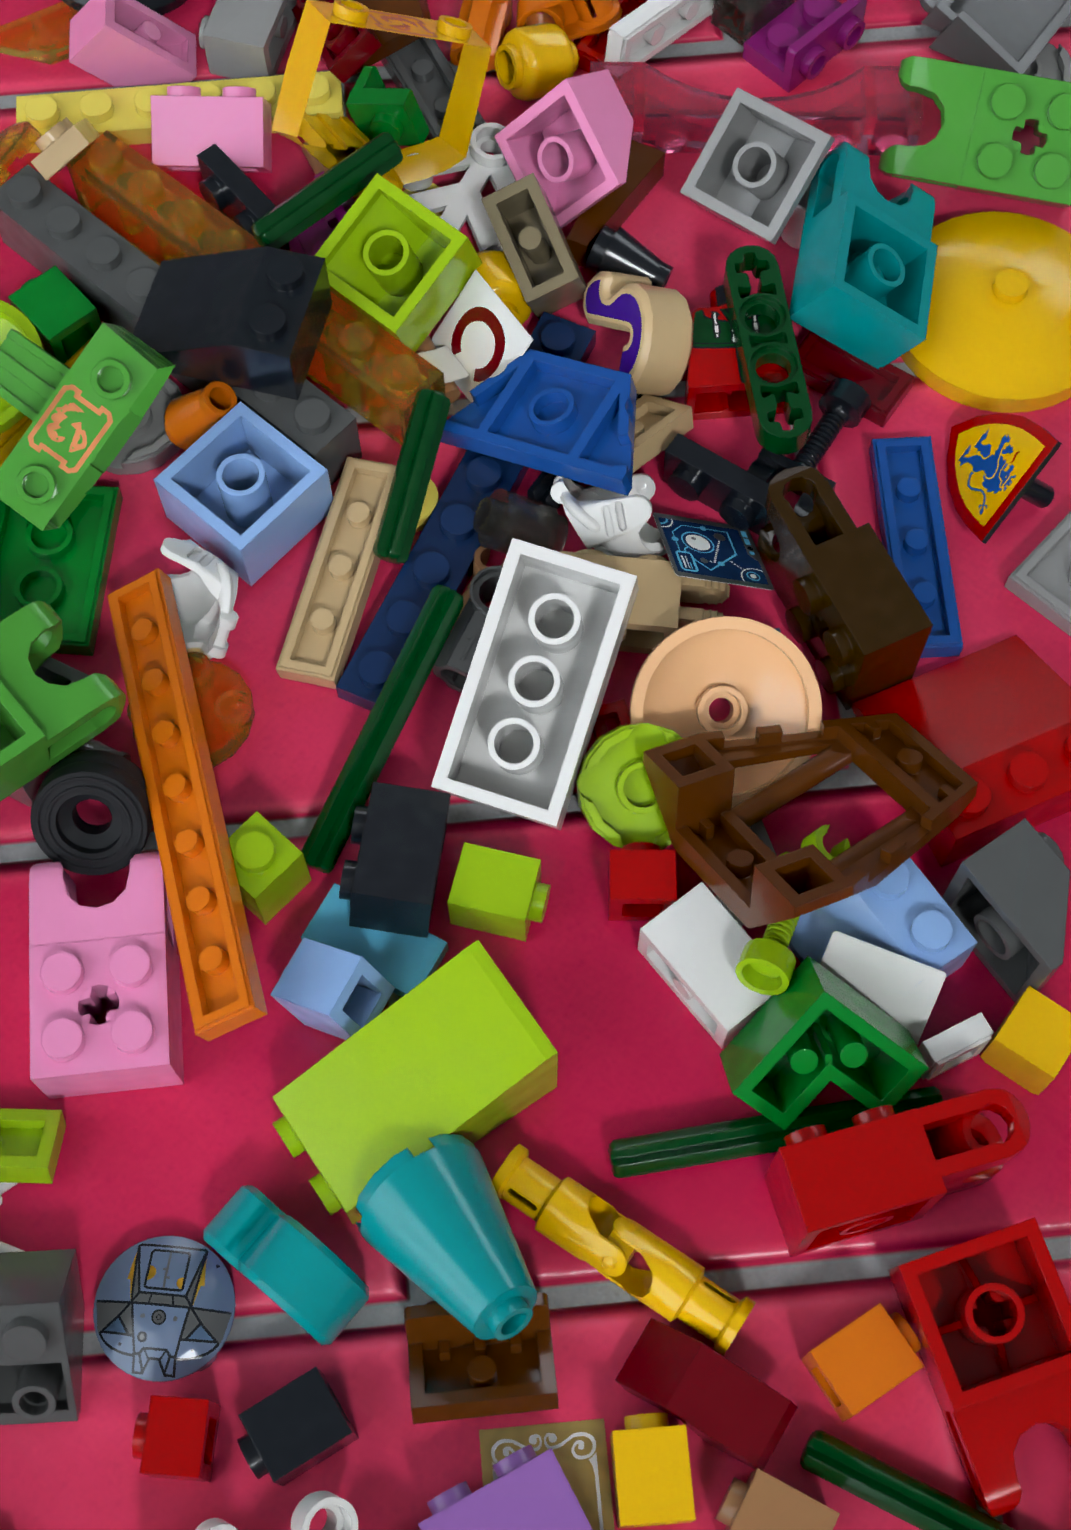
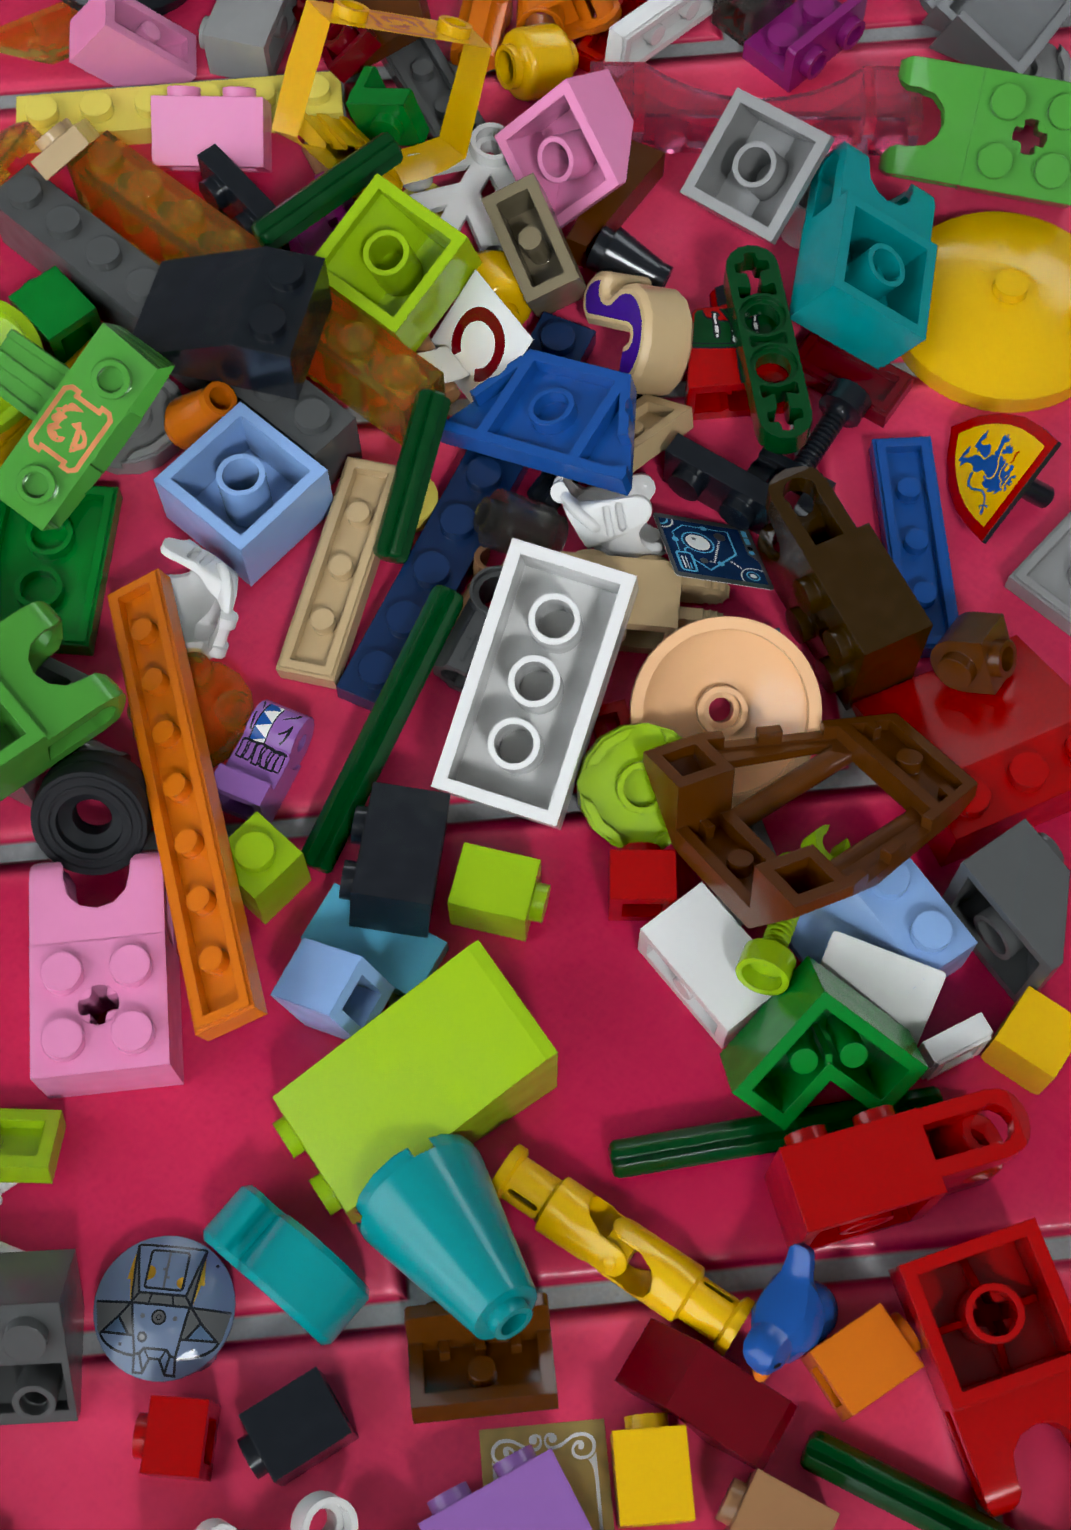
none -> medium lavender leg [214,699,314,823]
none -> blue animal [743,1243,838,1382]
none -> reddish brown plate [930,612,1017,695]

